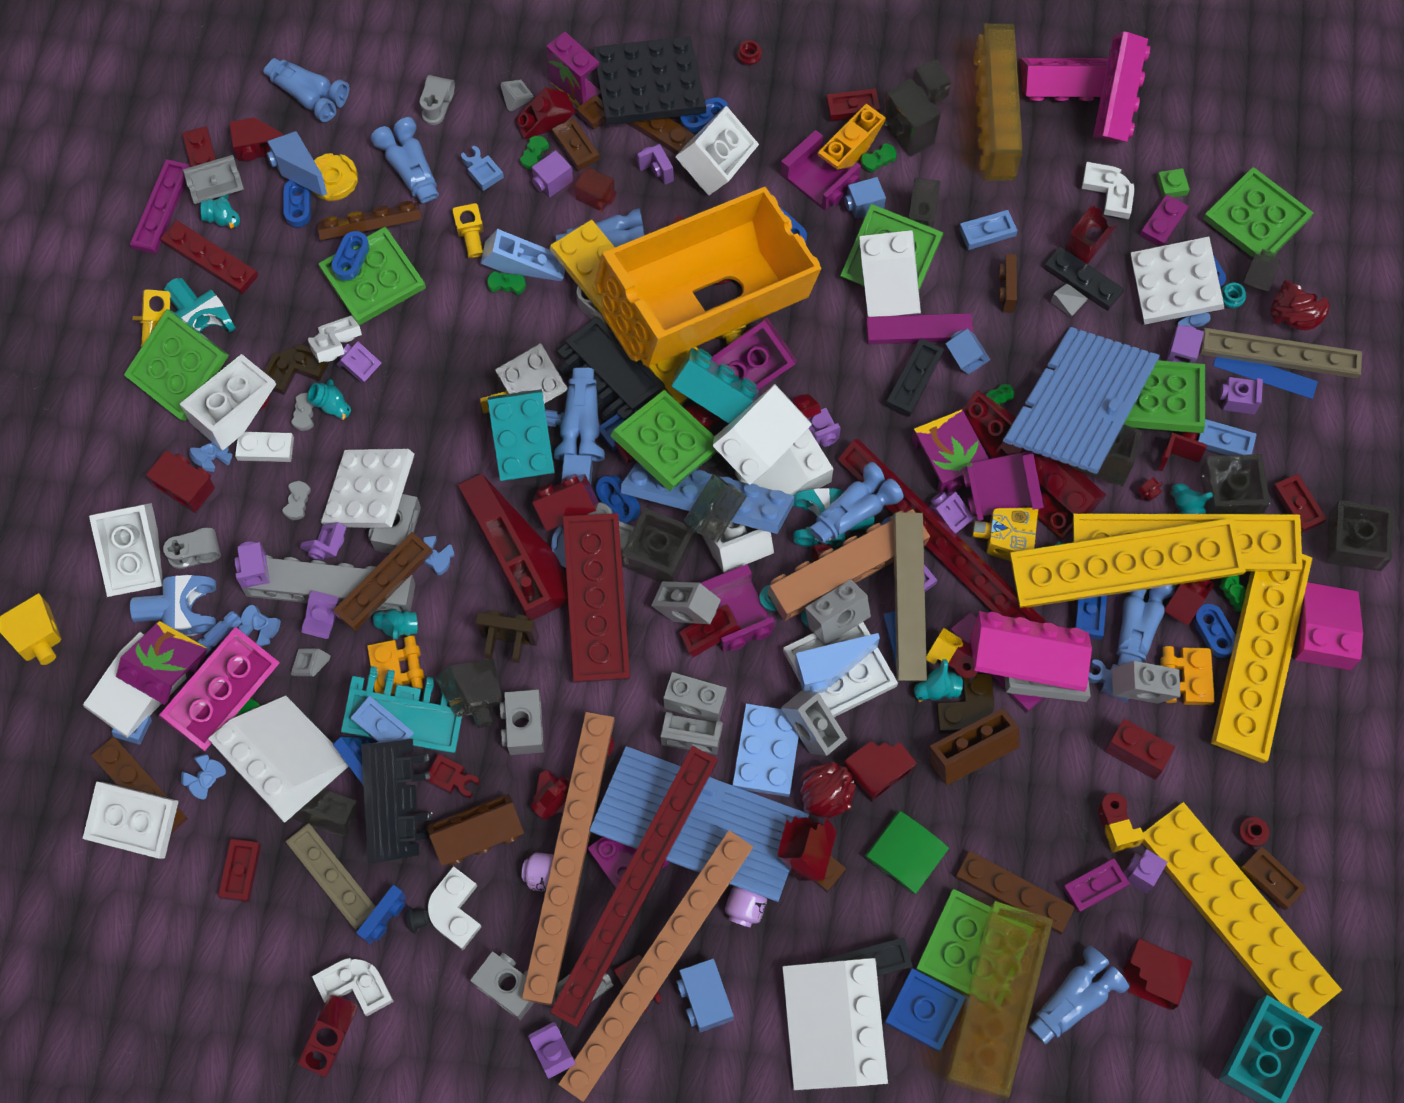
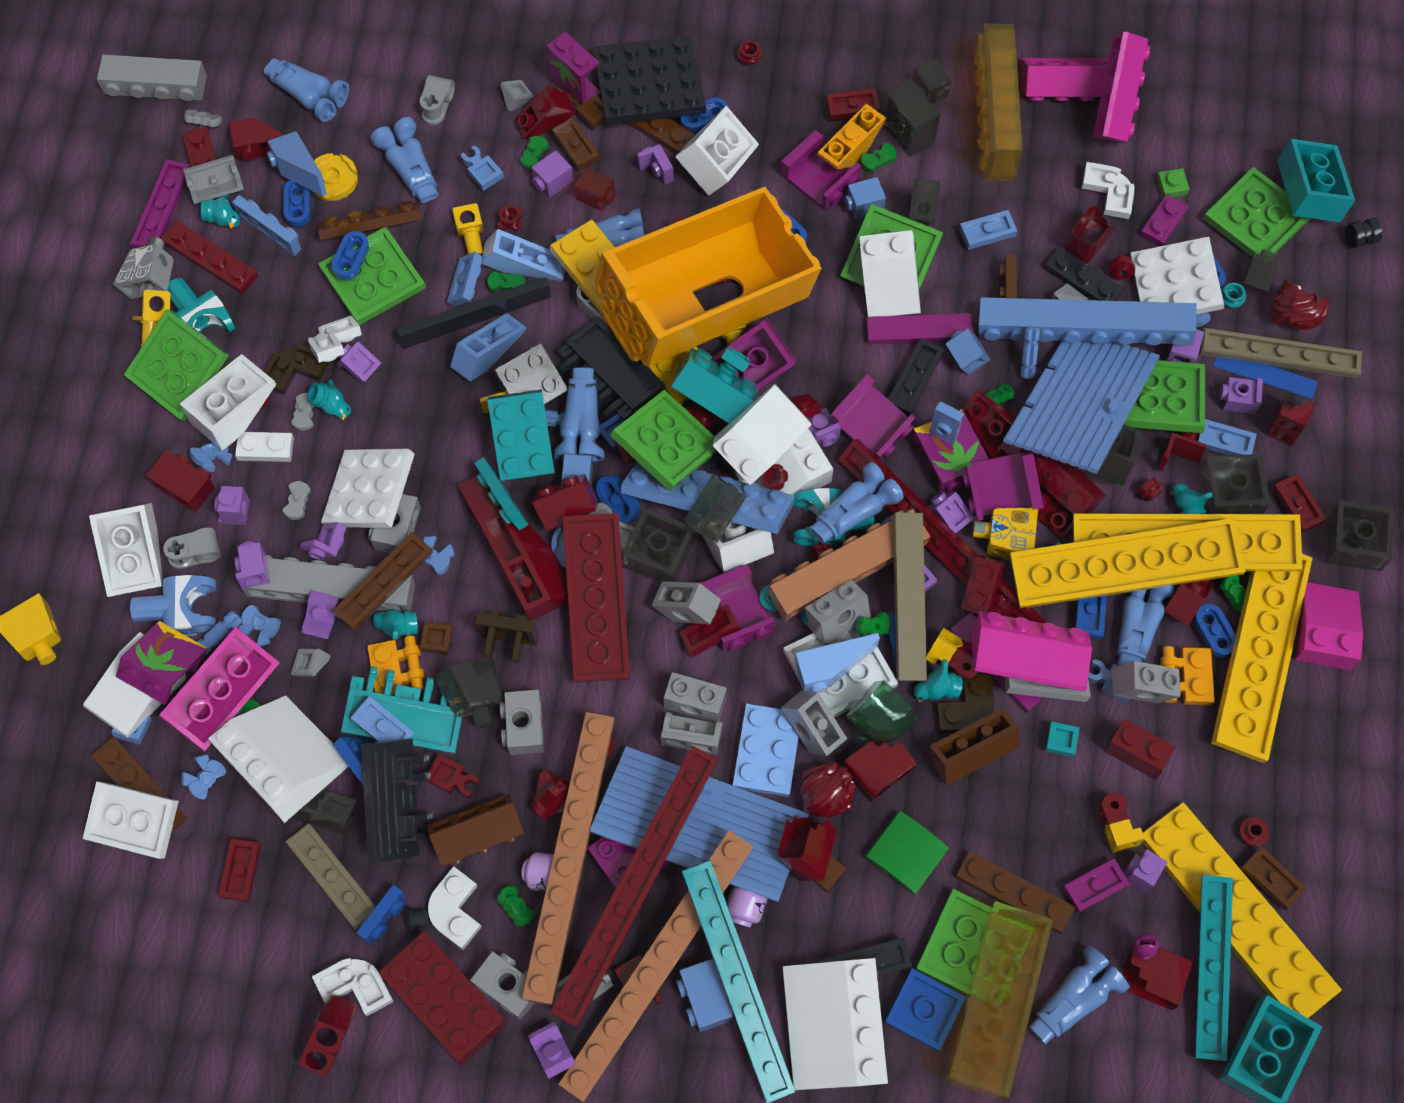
none -> light grey brick [97,55,207,101]
none -> light grey torso [113,237,174,299]
none -> light grey piece [184,110,222,128]
none -> medium lavender brick [215,486,250,525]
none -> medium blue plate [232,195,301,256]
none -> dark red brick [378,931,507,1066]
none -> black tile [397,277,551,349]
none -> reddish brown plate [420,622,453,655]
none -> medium blue plate [447,252,483,307]
none -> medium blue slope [450,313,527,381]
none -> teal plate [475,457,528,531]
none -> dark red plate [497,205,523,231]
none -> green piece [497,886,535,927]
none -> plate [681,860,795,1103]
none -> teal plate [721,345,752,373]
none -> dark red plate [762,464,788,490]
none -> magenta panel [828,374,915,459]
none -> clear green brick [844,680,918,743]
none -> green piece [856,611,891,637]
none -> medium blue plate [929,402,964,445]
none -> dark red plate [961,555,1004,614]
none -> medium blue brick [979,298,1197,346]
none -> medium blue axle [1021,327,1040,379]
none -> teal plate [1045,721,1080,757]
none -> dark red plate [1109,256,1136,280]
none -> magenta hinge [1133,933,1159,959]
none -> teal plate [1195,875,1233,1061]
none -> dark red piece [1266,389,1319,446]
none -> teal brick [1277,139,1355,222]
none -> black wheel [1346,218,1382,249]

